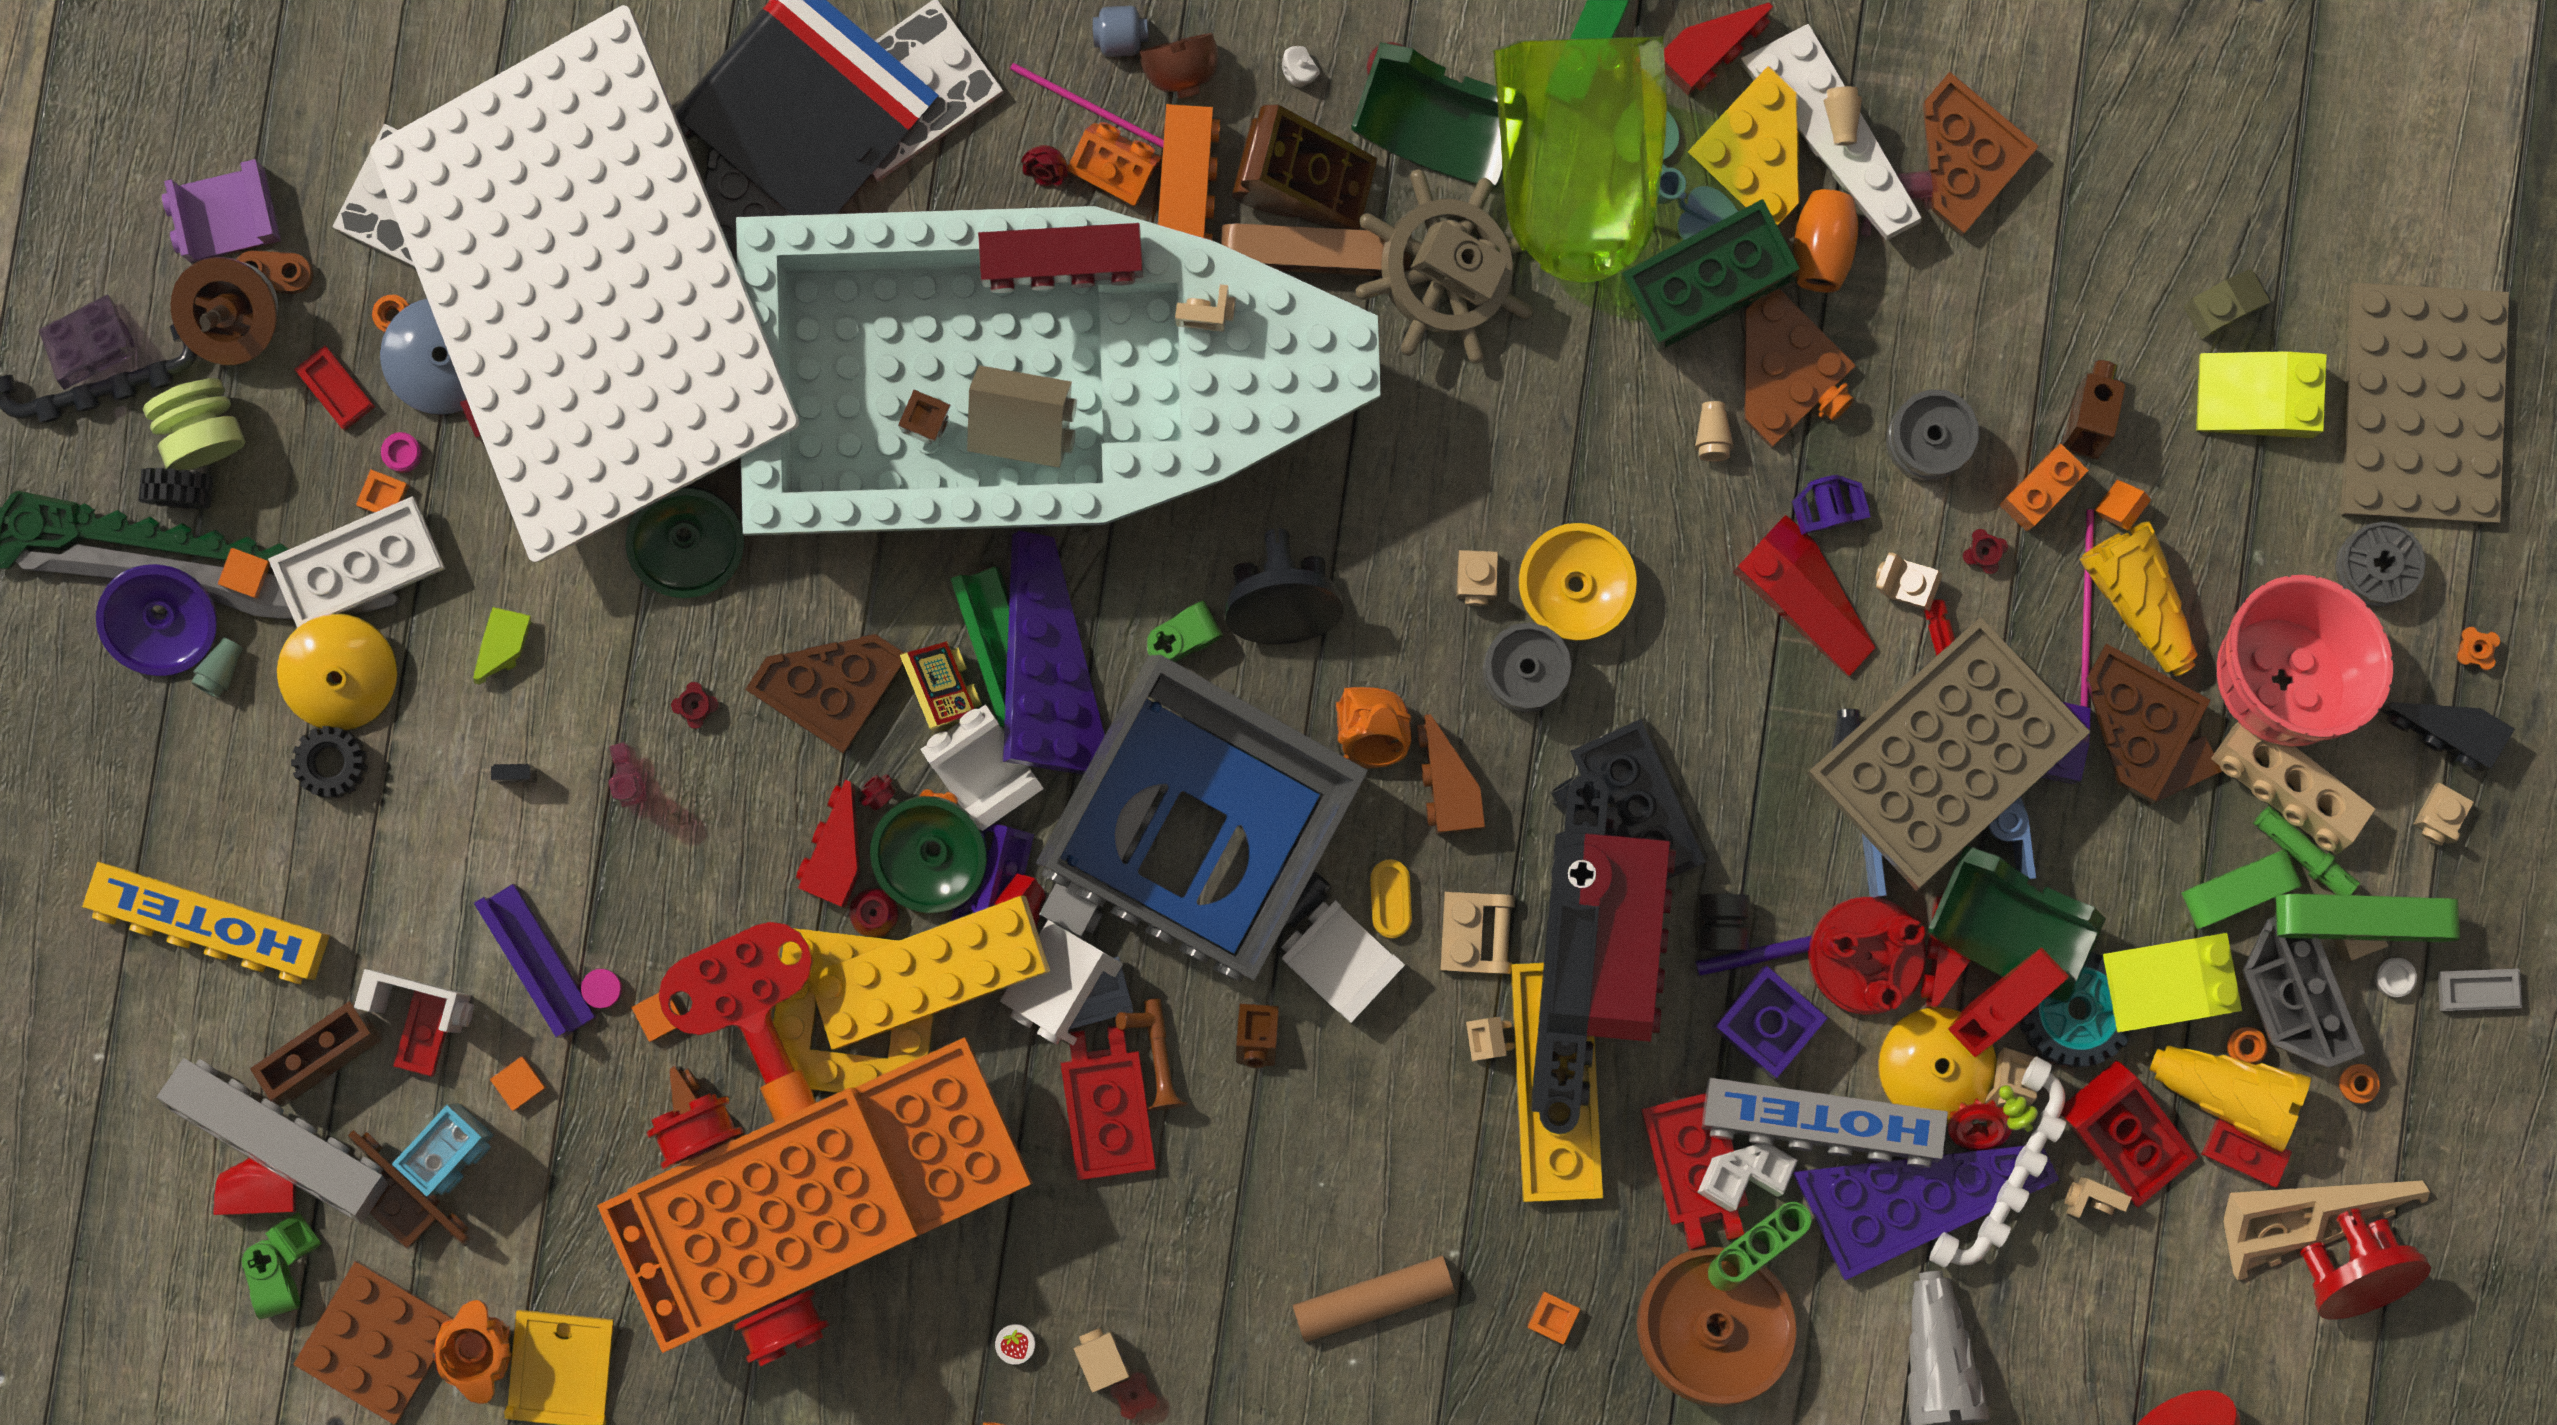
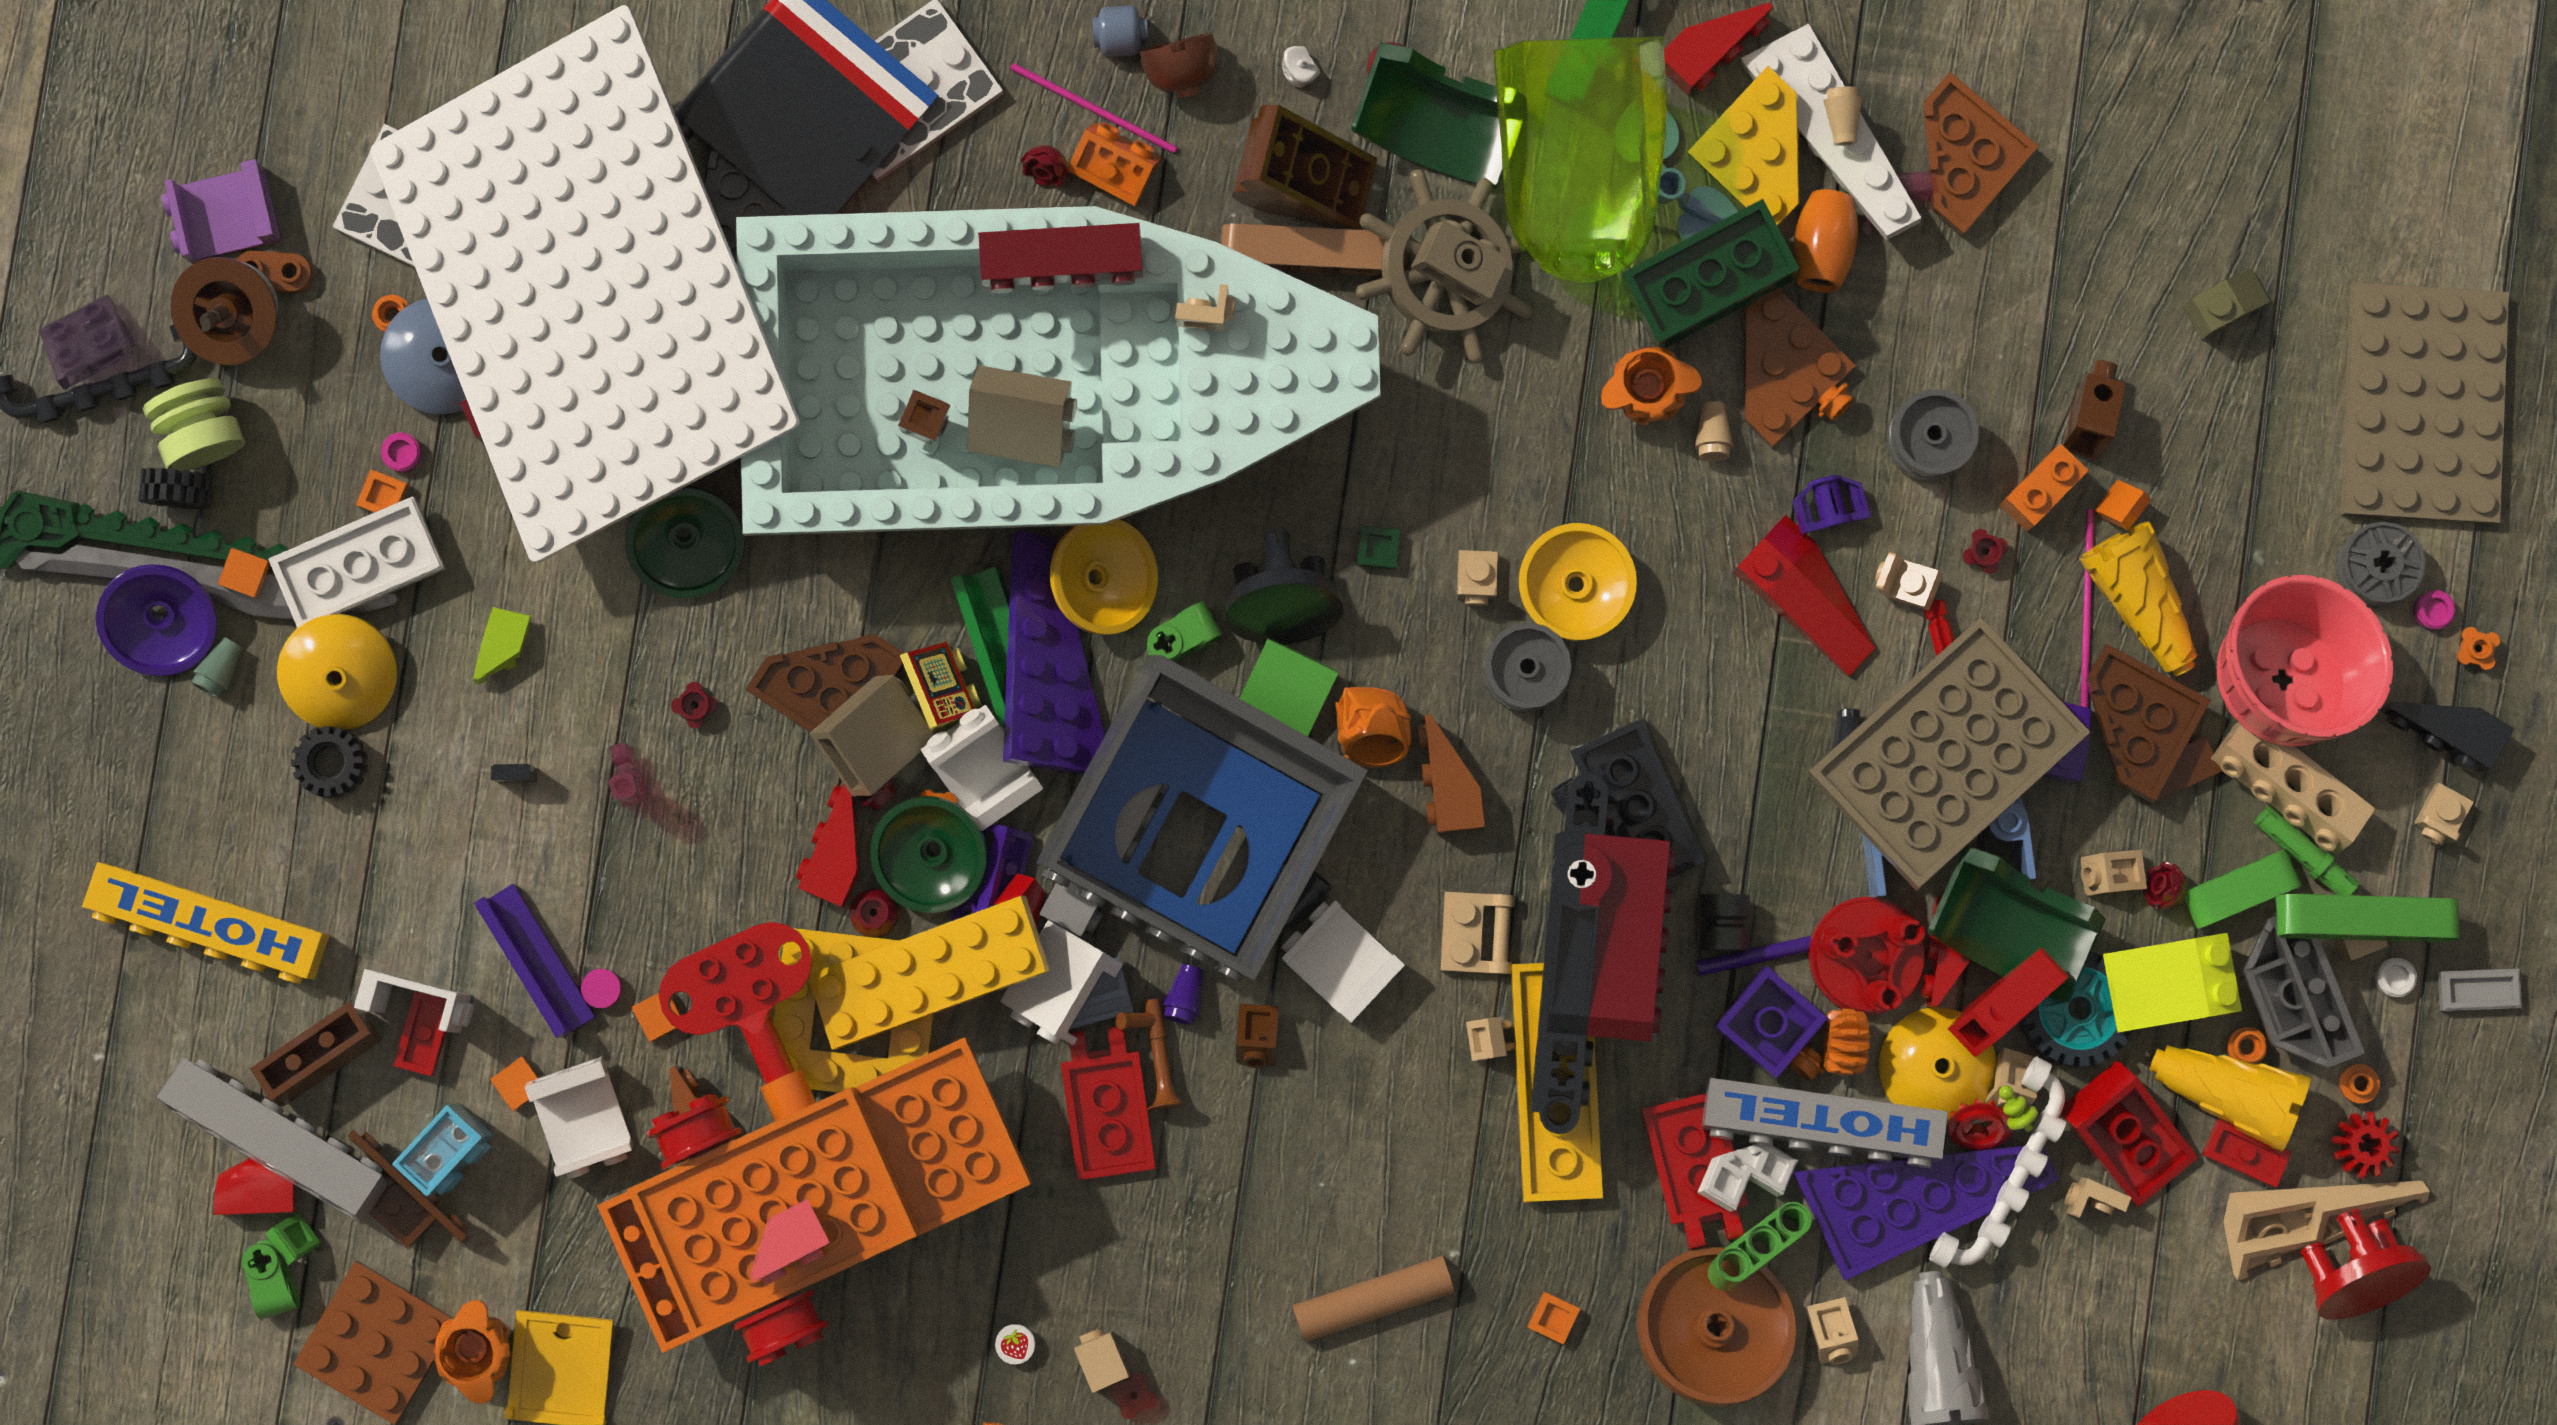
red tile [294,345,375,431] -> none
orange brick [1158,104,1220,241] -> none
yellow tile [1370,859,1412,938] -> none
neon yellow slope [2196,352,2327,438] -> none
none -> white panel [525,1056,634,1179]
none -> coral slope [749,1199,830,1286]
none -> dark tan brick [809,675,934,796]
none -> yellow dish [1050,520,1158,635]
none -> dark purple cone [1162,964,1204,1025]
none -> bright green tile [1239,638,1339,737]
none -> dark green tile [1357,525,1400,570]
none -> orange piece [1601,346,1702,426]
none -> orange plate [1788,1046,1824,1082]
none -> tan bracket [1807,1297,1859,1365]
none -> orange gear [1821,1008,1870,1075]
none -> tan bracket [2081,850,2147,896]
none -> dark red plate [2143,862,2187,910]
none -> red gear [2331,1111,2401,1179]
none -> dark pink tile [2413,590,2456,630]

